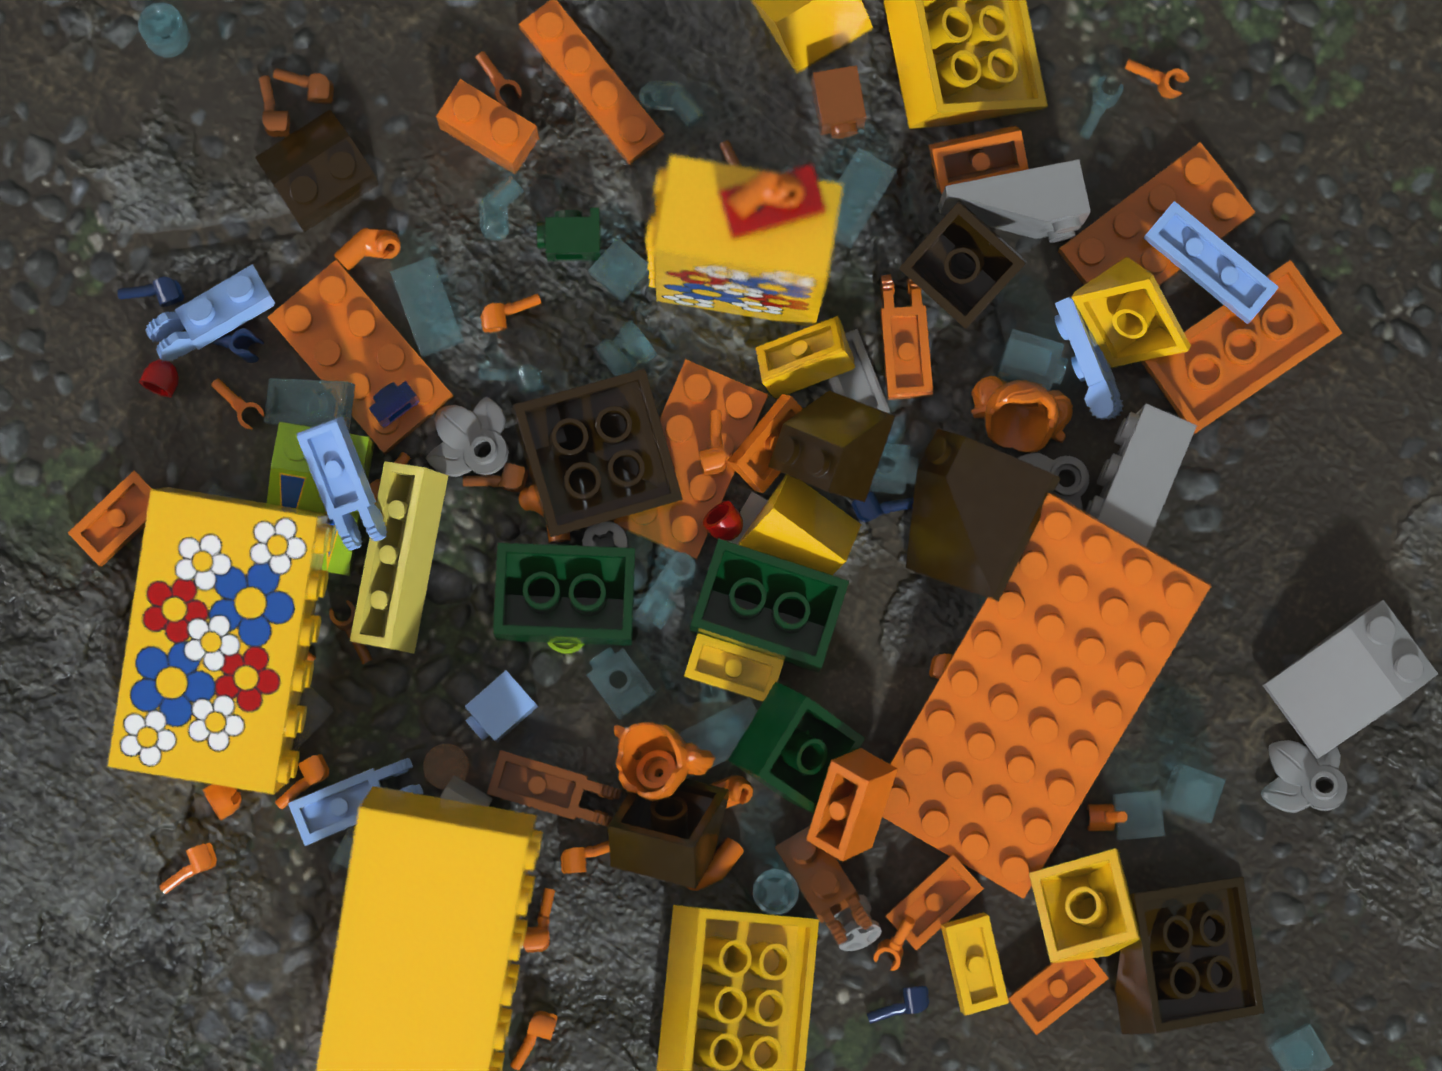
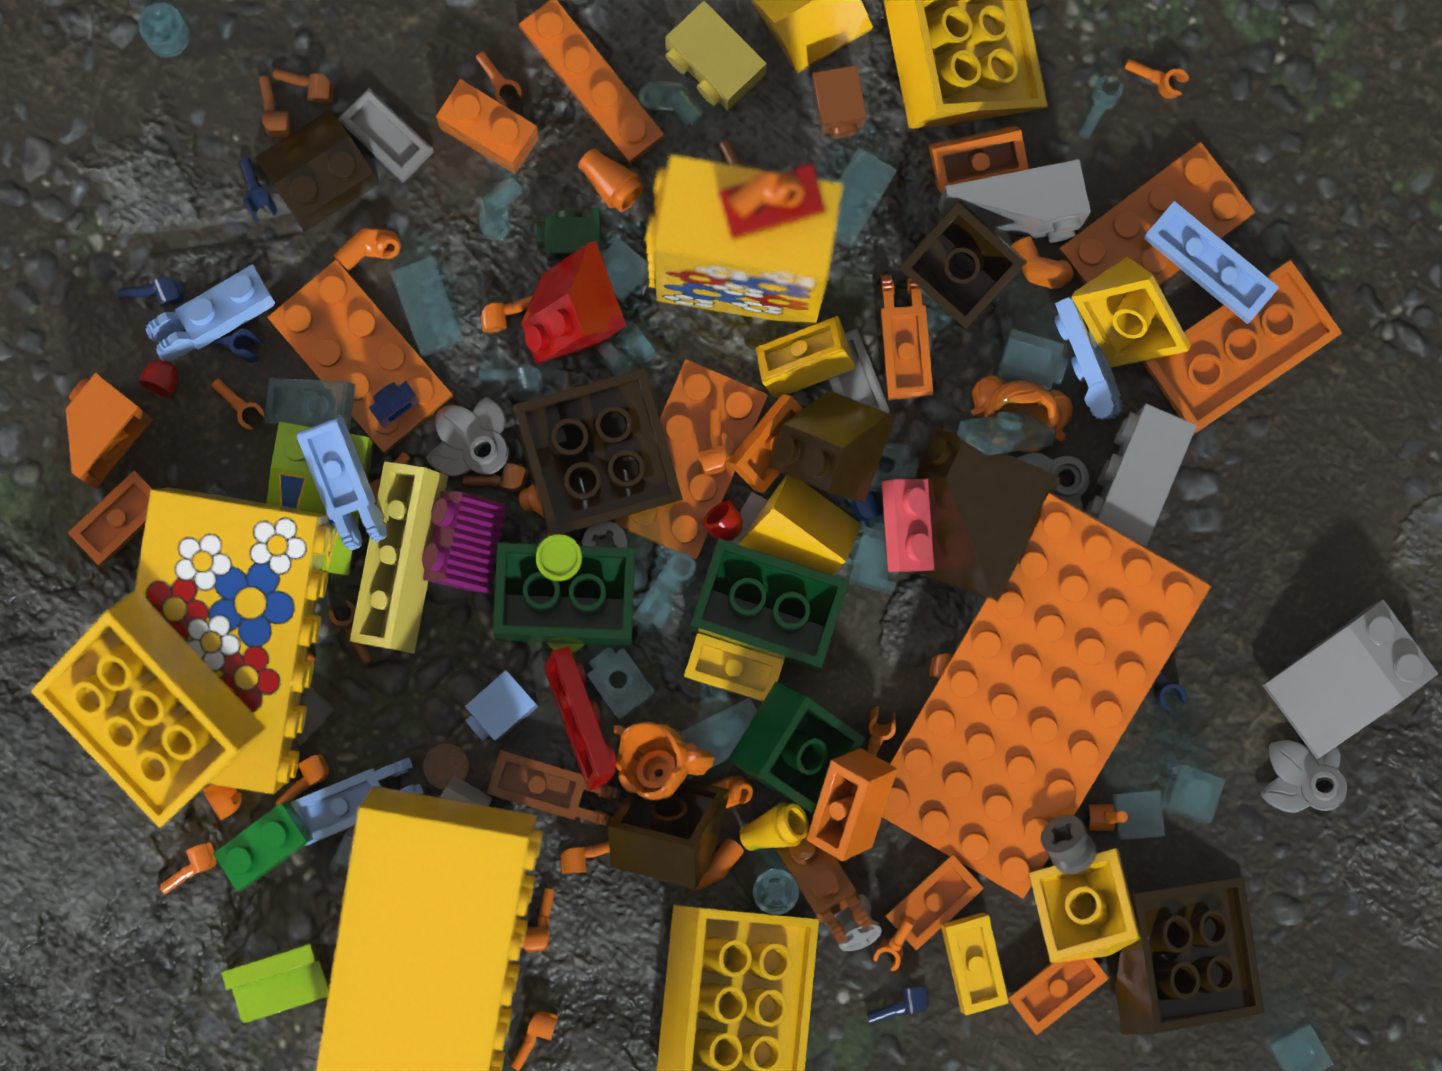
none -> yellow slope [31,590,266,828]
none -> orange slope [66,373,153,489]
none -> green plate [213,801,313,892]
none -> lime panel [221,943,329,1023]
none -> dark blue hand [240,158,277,222]
none -> light grey tile [338,88,434,183]
none -> magenta brick [422,491,508,593]
none -> red slope [521,241,626,365]
none -> lime piece [536,534,582,581]
none -> red plate [543,646,616,791]
none -> orange cone [578,148,644,212]
none -> light yellow brick [665,1,767,111]
none -> yellow cone [740,802,809,851]
none -> clear light blue brick [848,522,899,595]
none -> orange hand [866,706,897,756]
none -> coral plate [882,479,934,572]
none -> clear light blue plate [957,412,1056,455]
none -> orange arm [1011,236,1074,289]
none -> dark grey wheel [1041,815,1097,874]
none -> dark blue hand [1154,669,1186,710]

